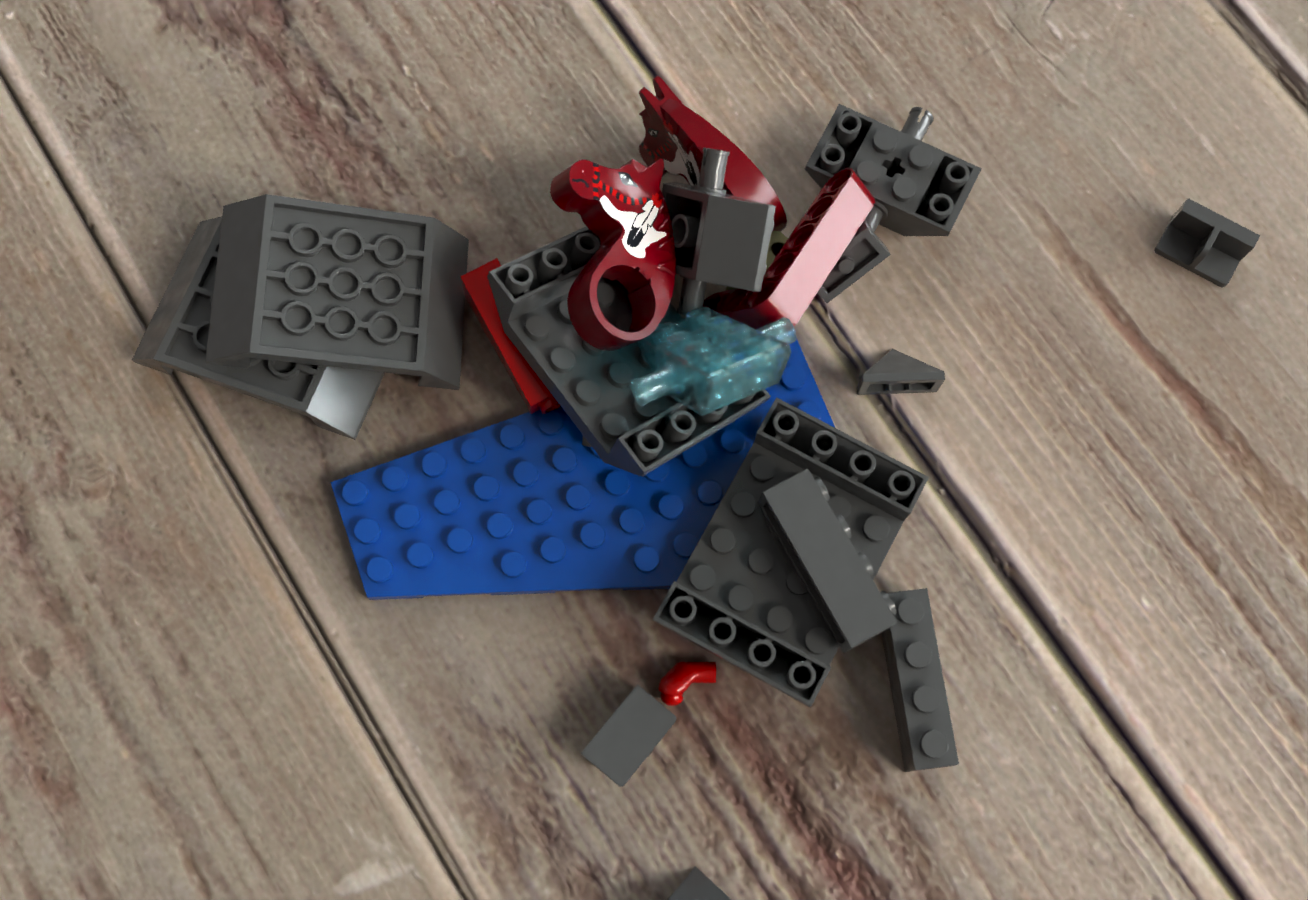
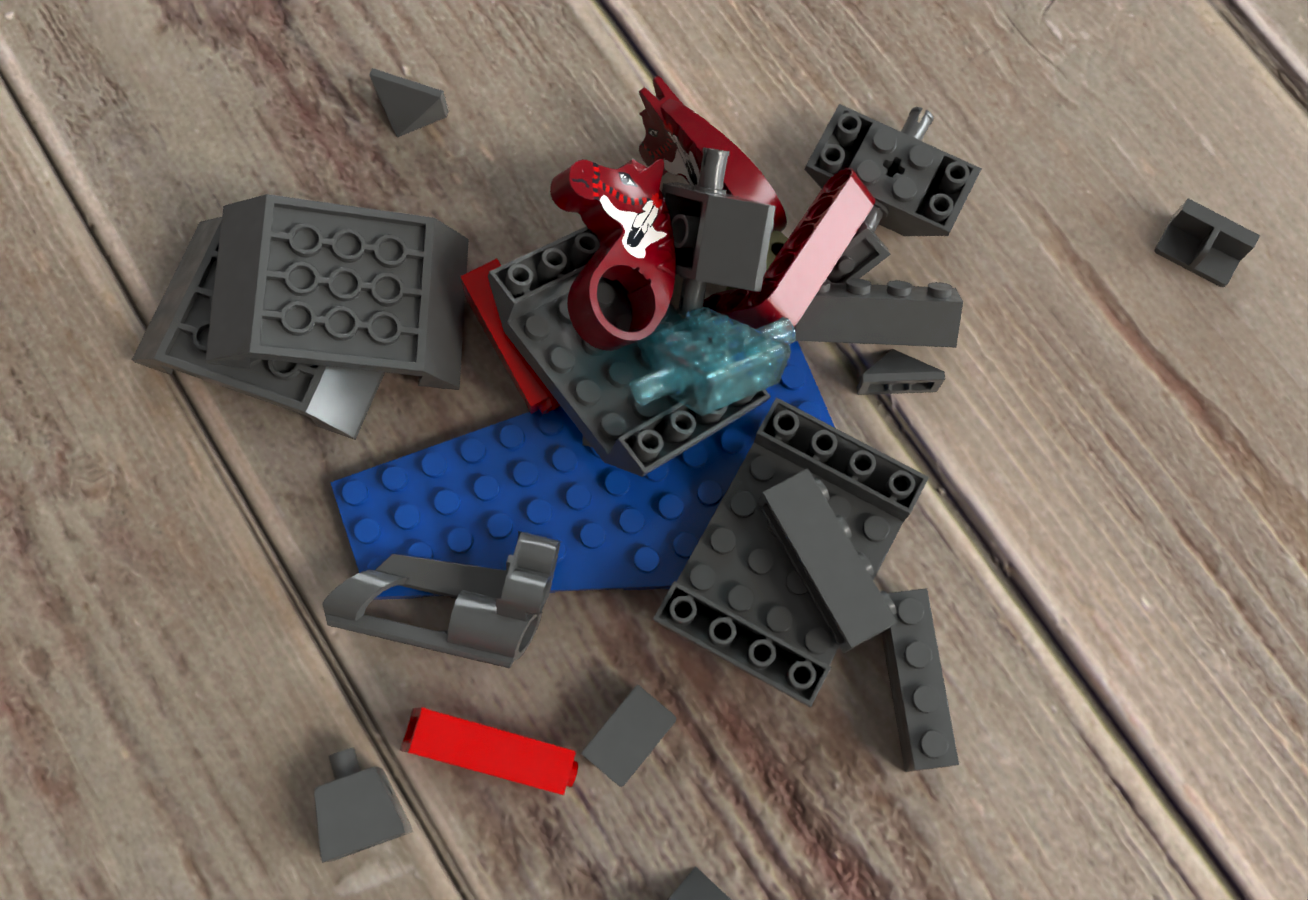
red arm [658,661,716,706] -> none
none -> dark grey torso [314,748,413,863]
none -> dark grey panel [322,531,560,668]
none -> dark grey slope [369,68,449,138]
none -> red slope [400,707,578,795]
none -> dark grey brick [792,279,963,348]

